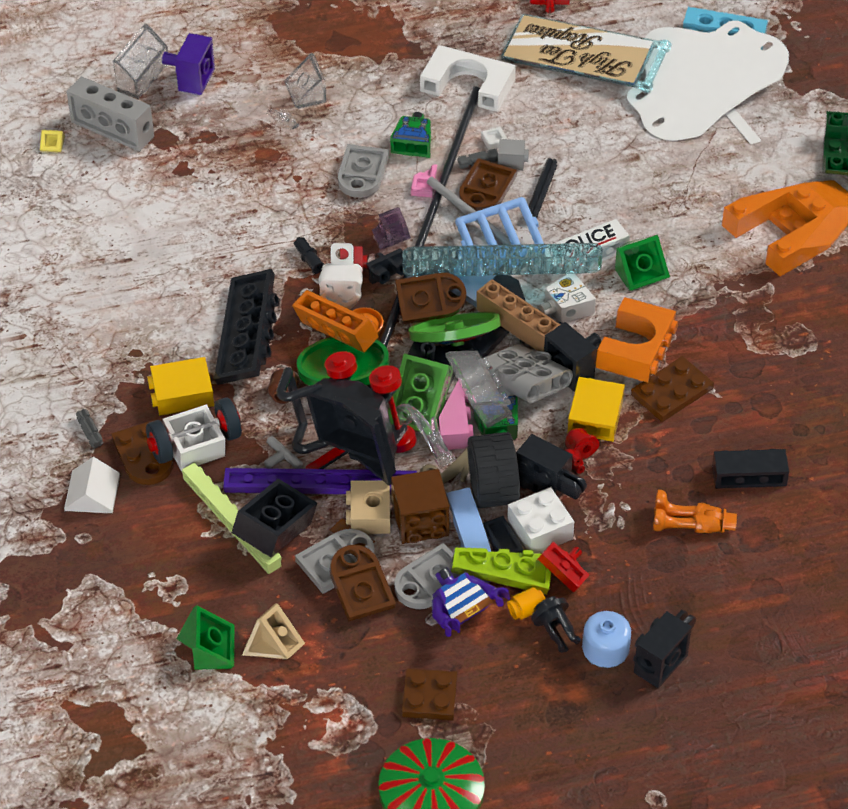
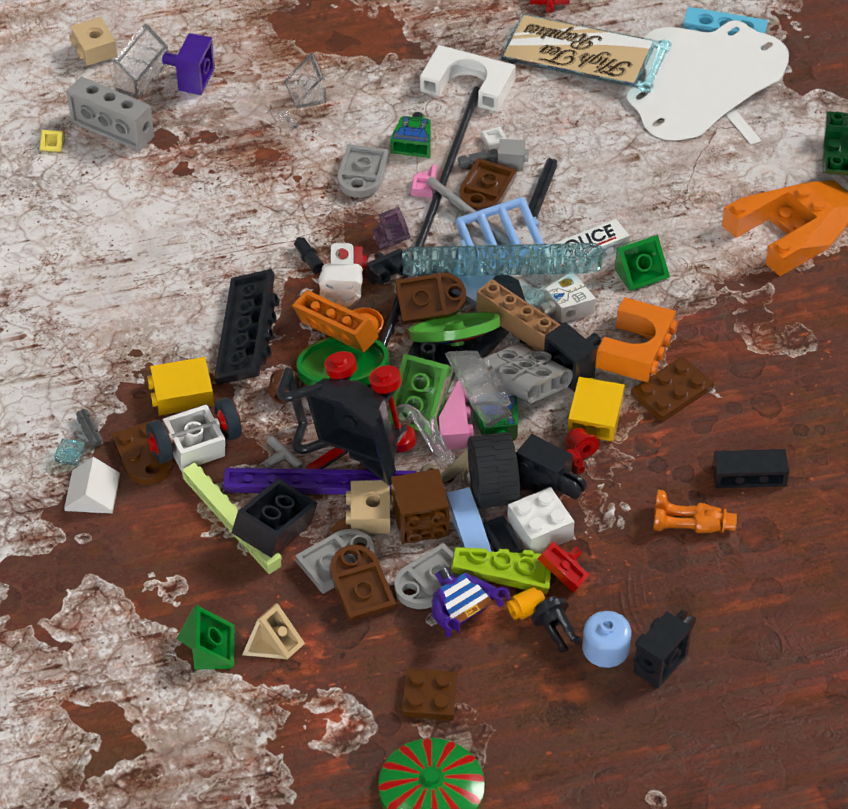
none -> clear light blue plate [54,438,86,466]
none -> tan brick [69,17,117,66]

